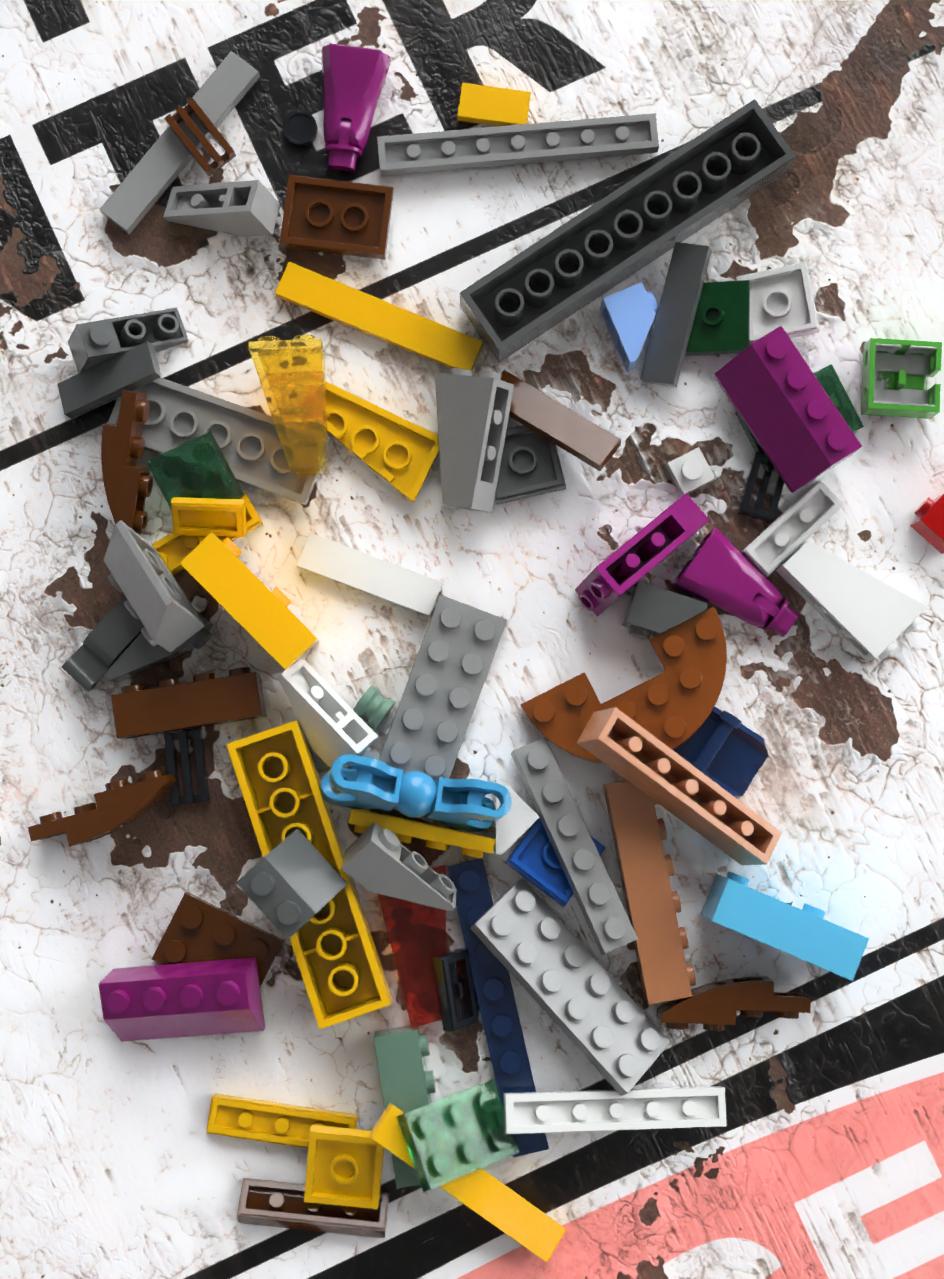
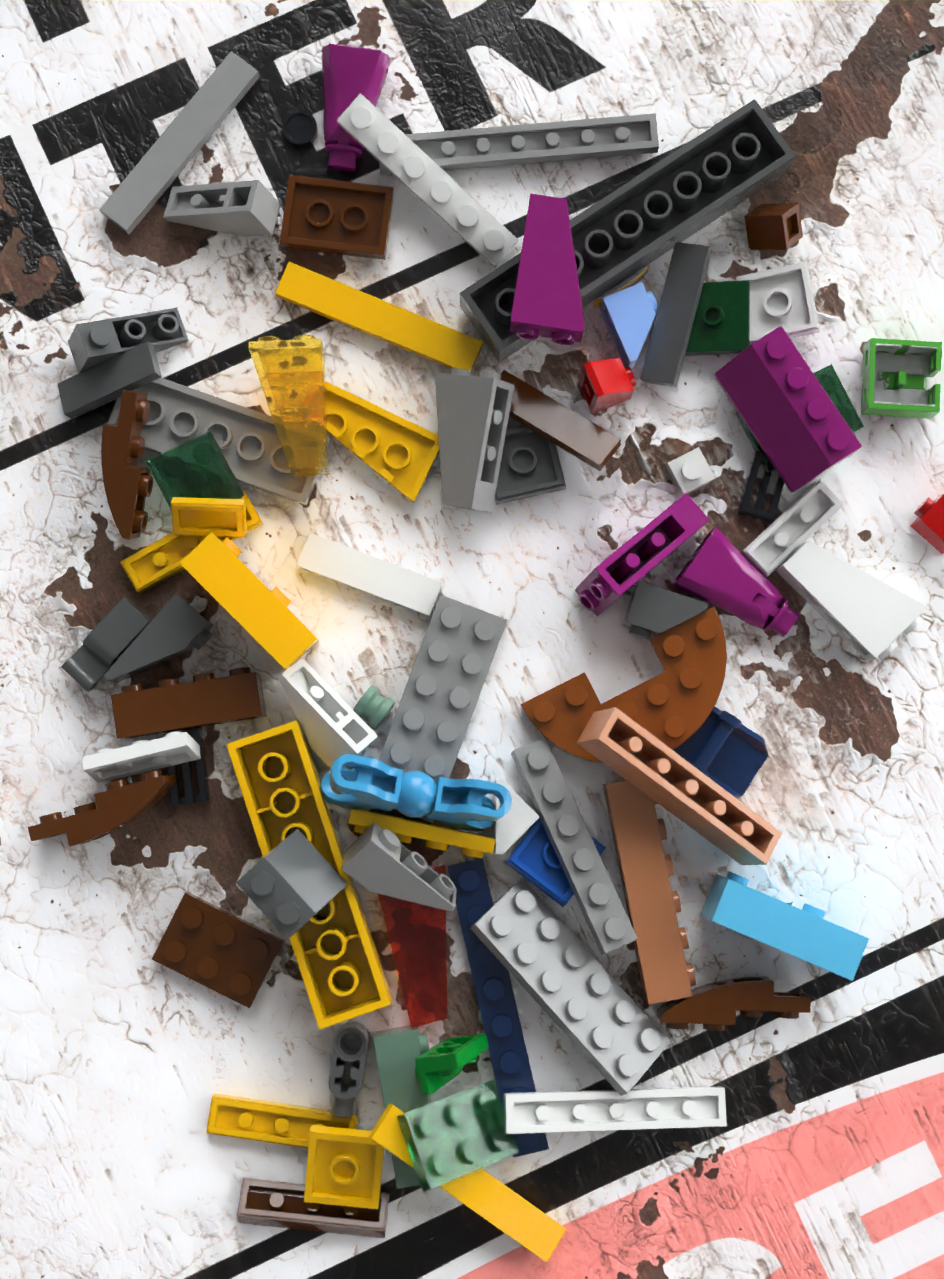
magenta slope [98,957,265,1042] -> none
light grey slope [103,520,205,653] -> none
reddish brown tile [164,98,236,177] -> none
black tile [432,948,479,1032] -> none
yellow tile [457,83,531,126] -> none
none -> white plate [83,732,201,783]
none -> dark grey piece [328,1022,370,1117]
none -> white plate [337,93,518,268]
none -> green bracket [415,1033,489,1096]
none -> magenta slope [509,193,585,345]
none -> red slope [578,358,636,415]
none -> yellow sticker [593,264,650,308]
none -> reddish brown panel [744,203,803,250]

